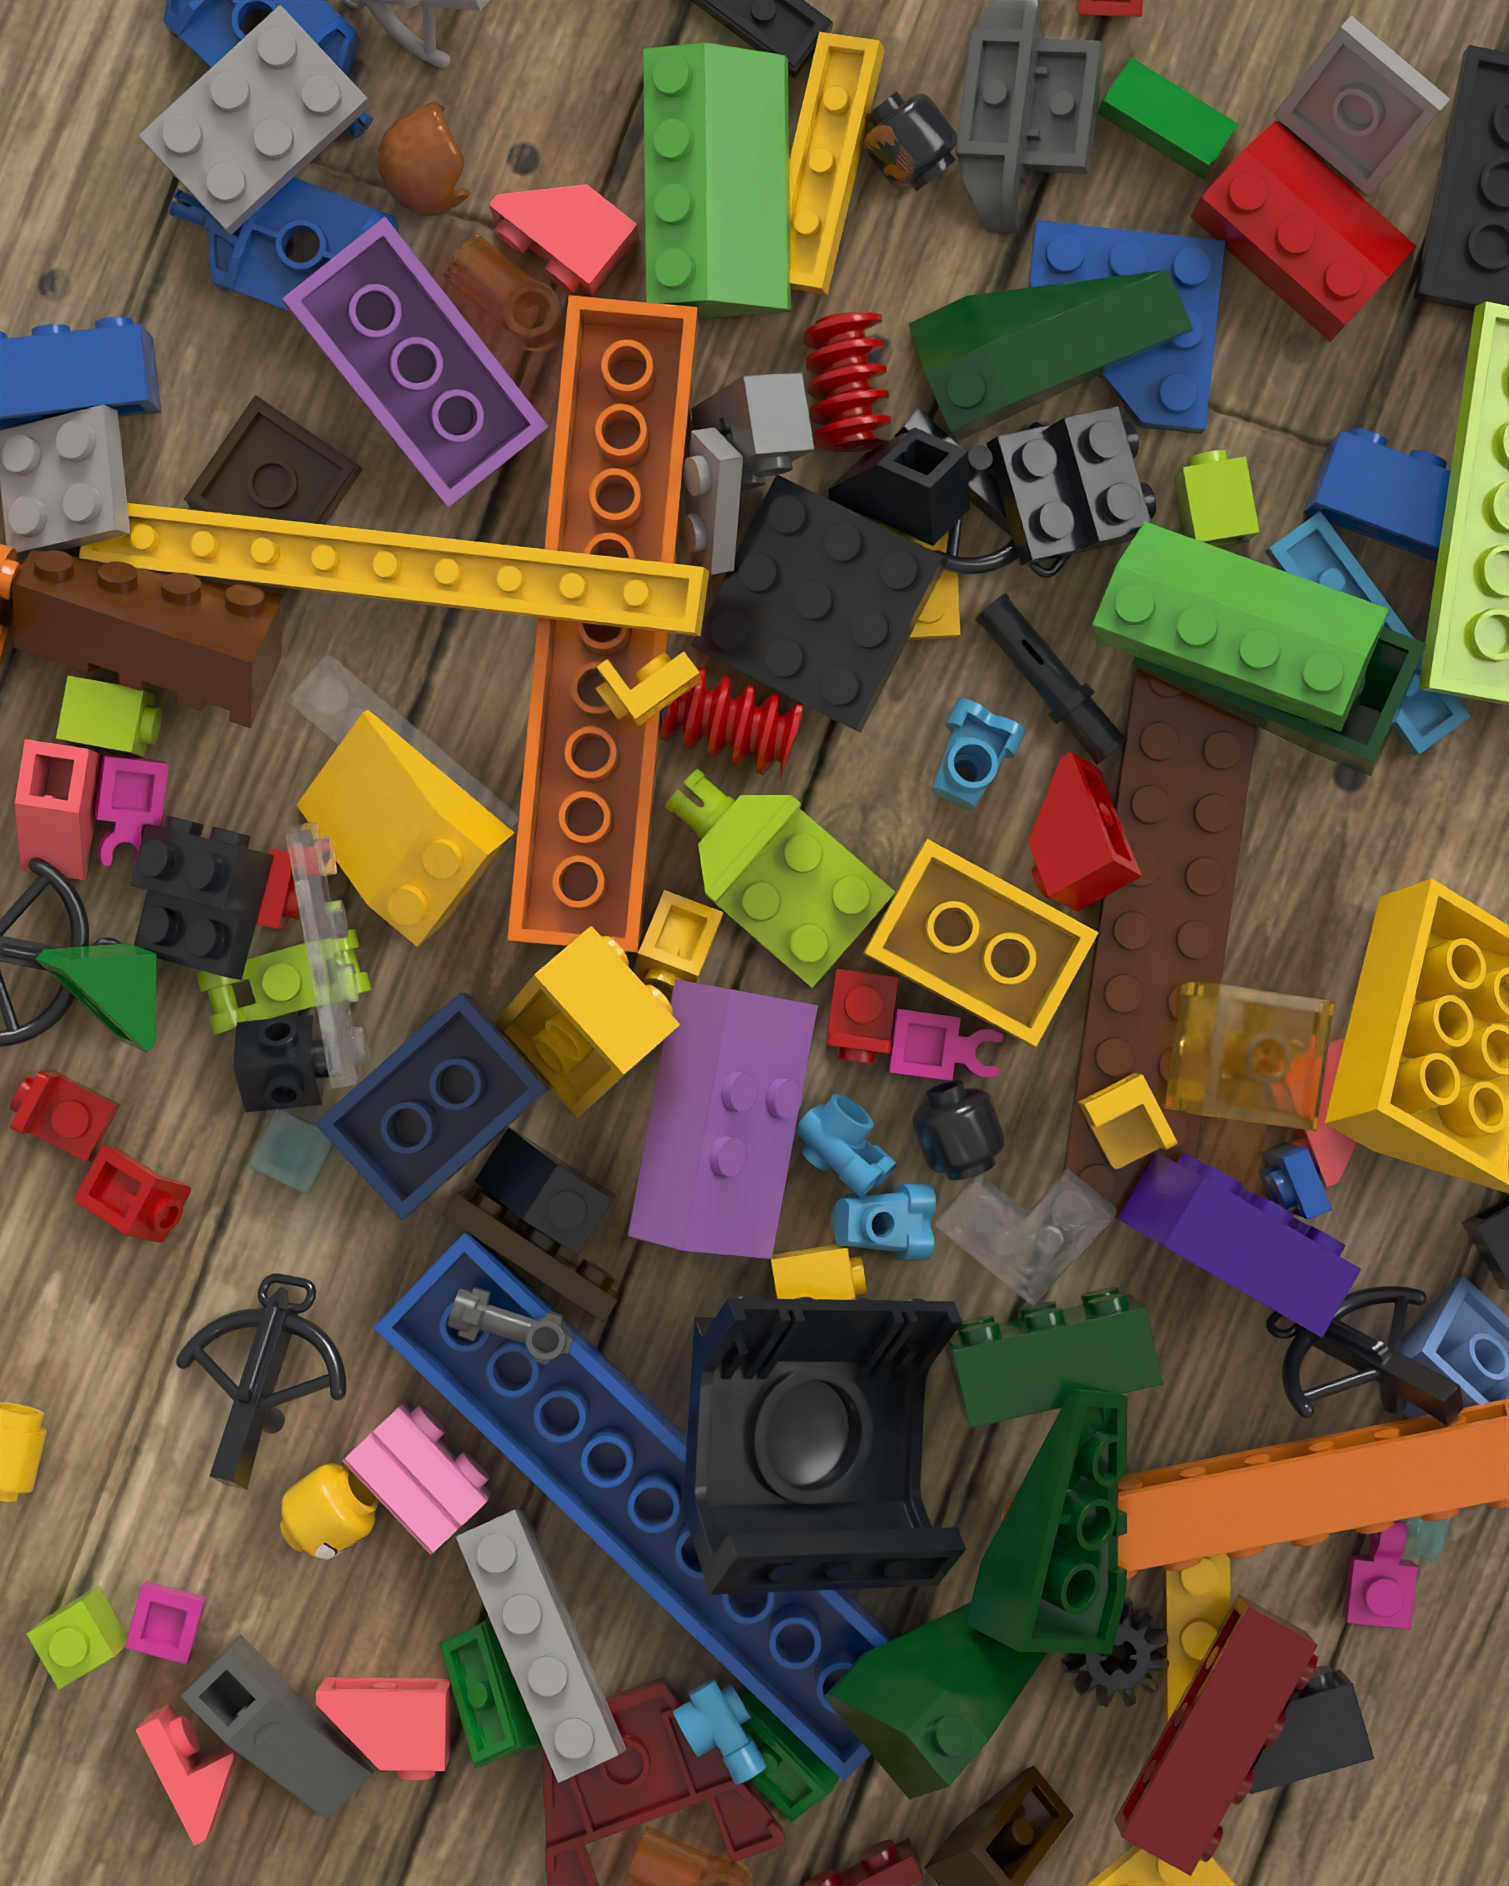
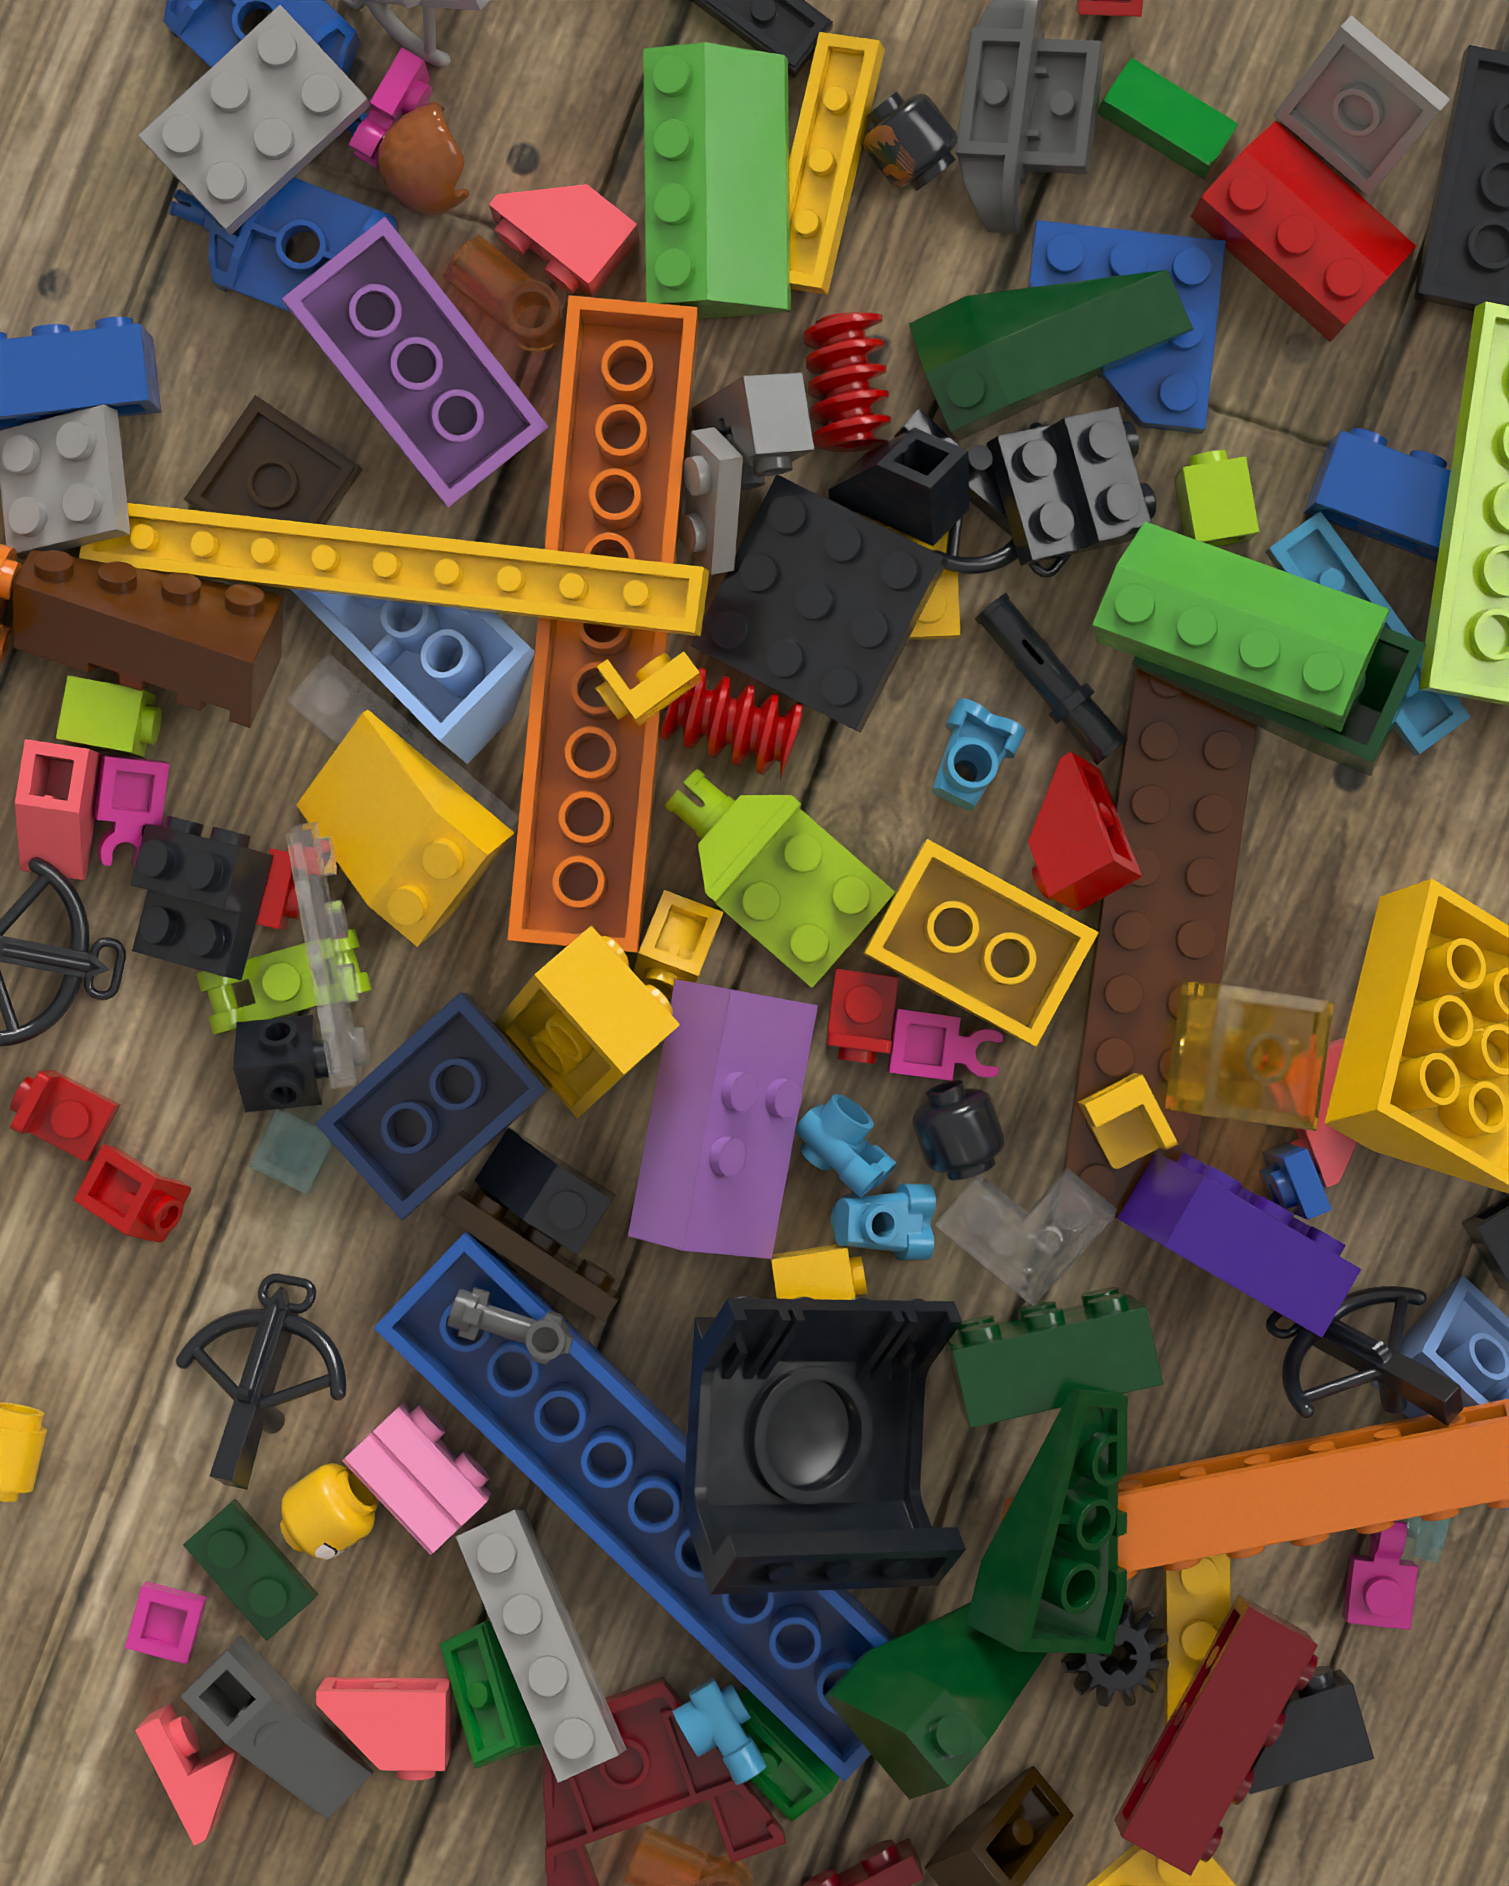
lime brick [26,1586,128,1690] -> none
green slope [36,943,156,1052] -> none
none -> dark green plate [183,1499,318,1641]
none -> light blue wedge [291,589,535,764]
none -> dark pink plate [349,47,432,168]

